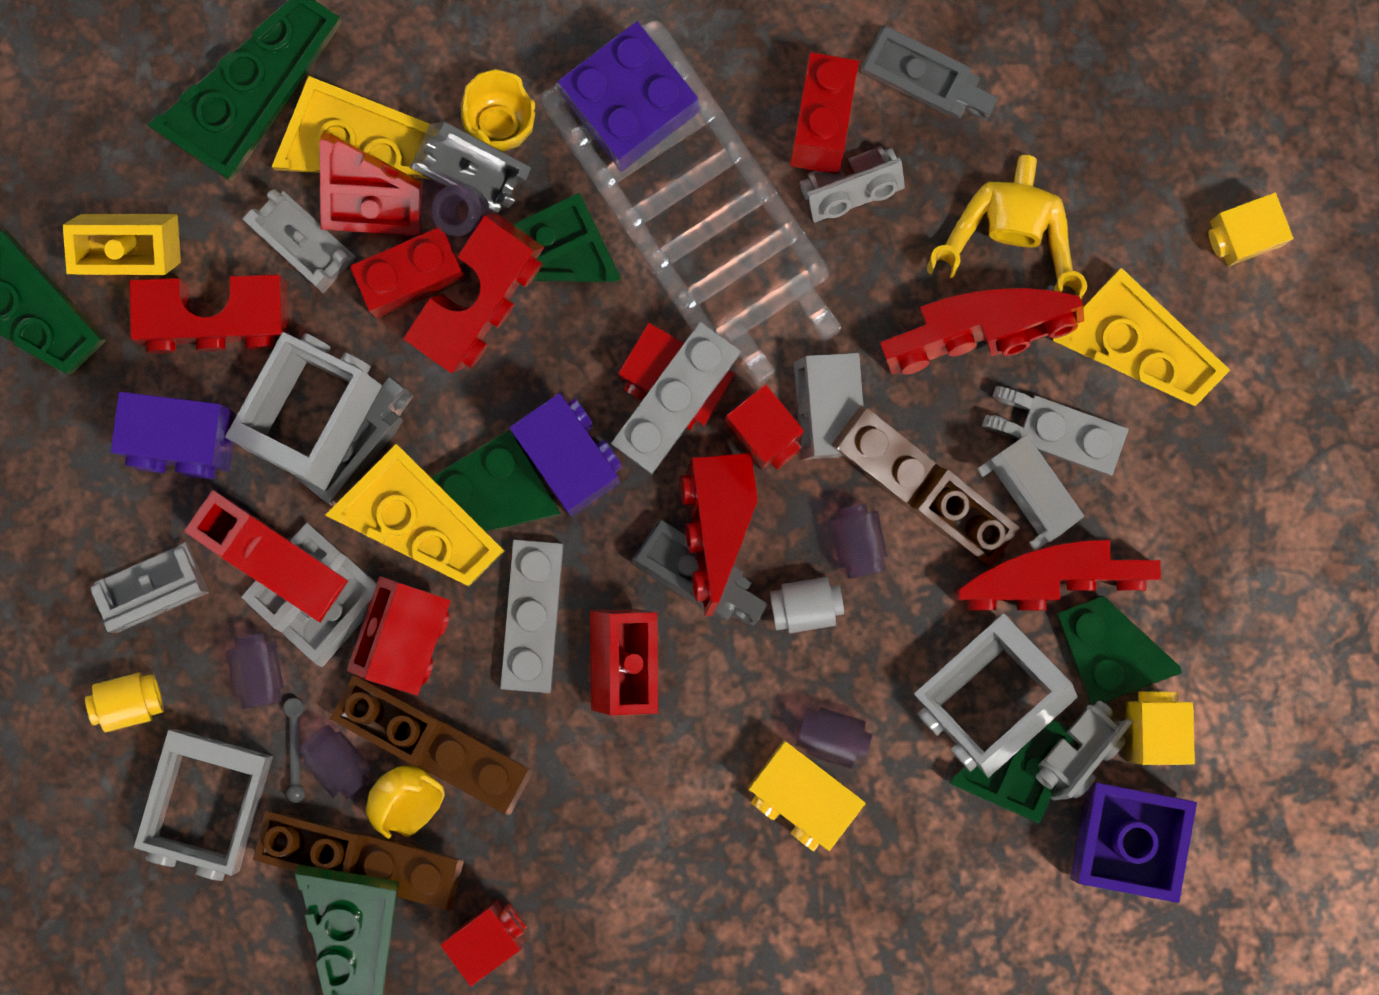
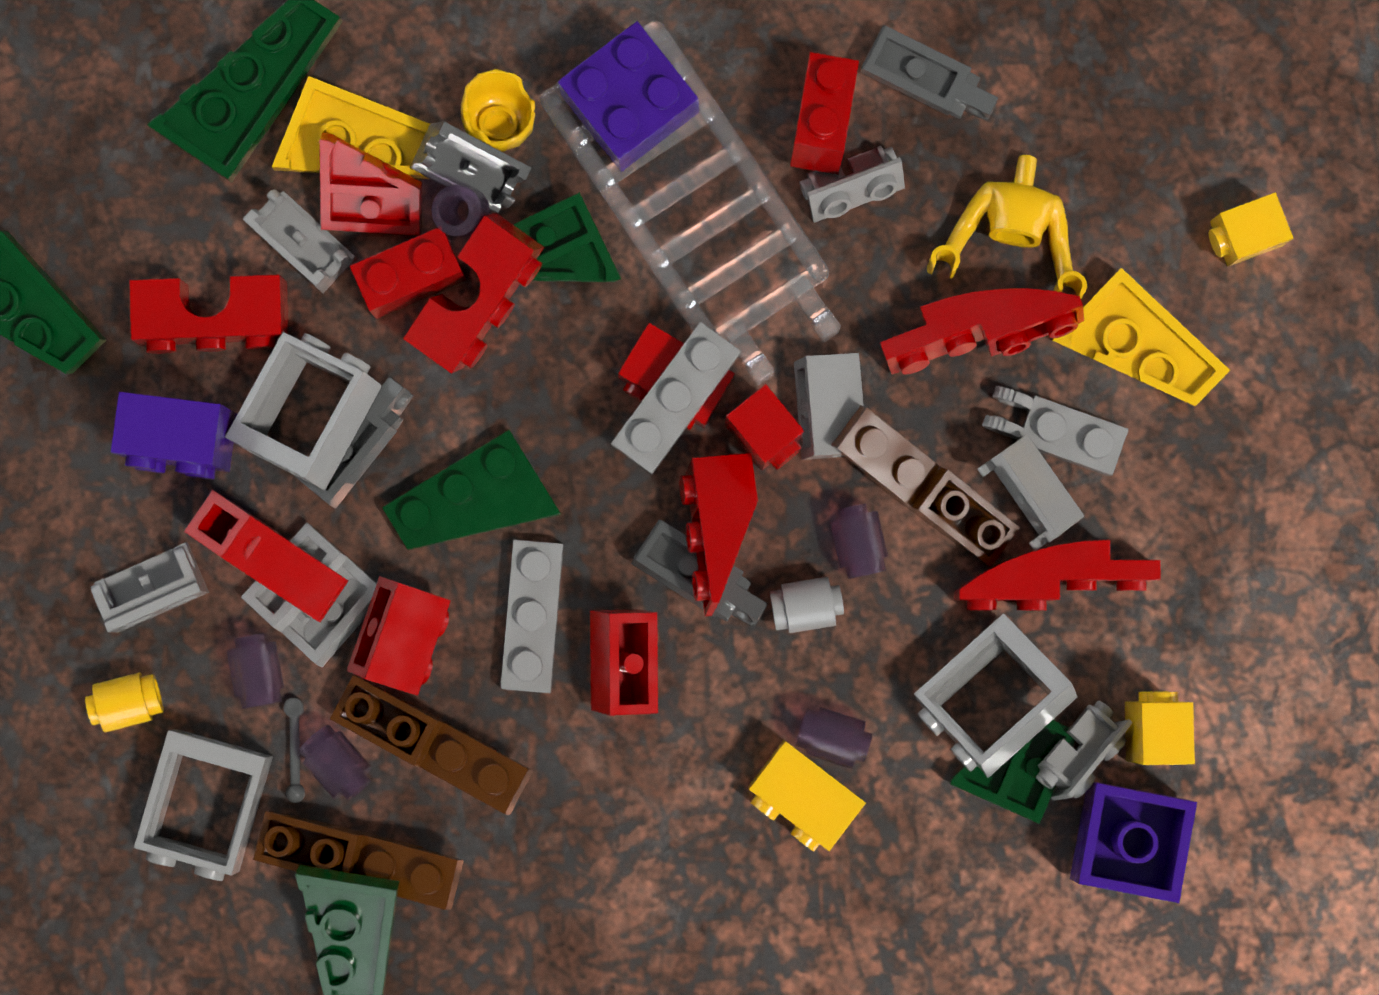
yellow brick [63,214,181,275] -> none
yellow wing [325,444,505,586] -> none
yellow hair [365,765,445,839] -> none
red brick [440,899,528,987] -> none
dark purple brick [509,393,622,517] -> none
dark green wing [1055,596,1182,706] -> none

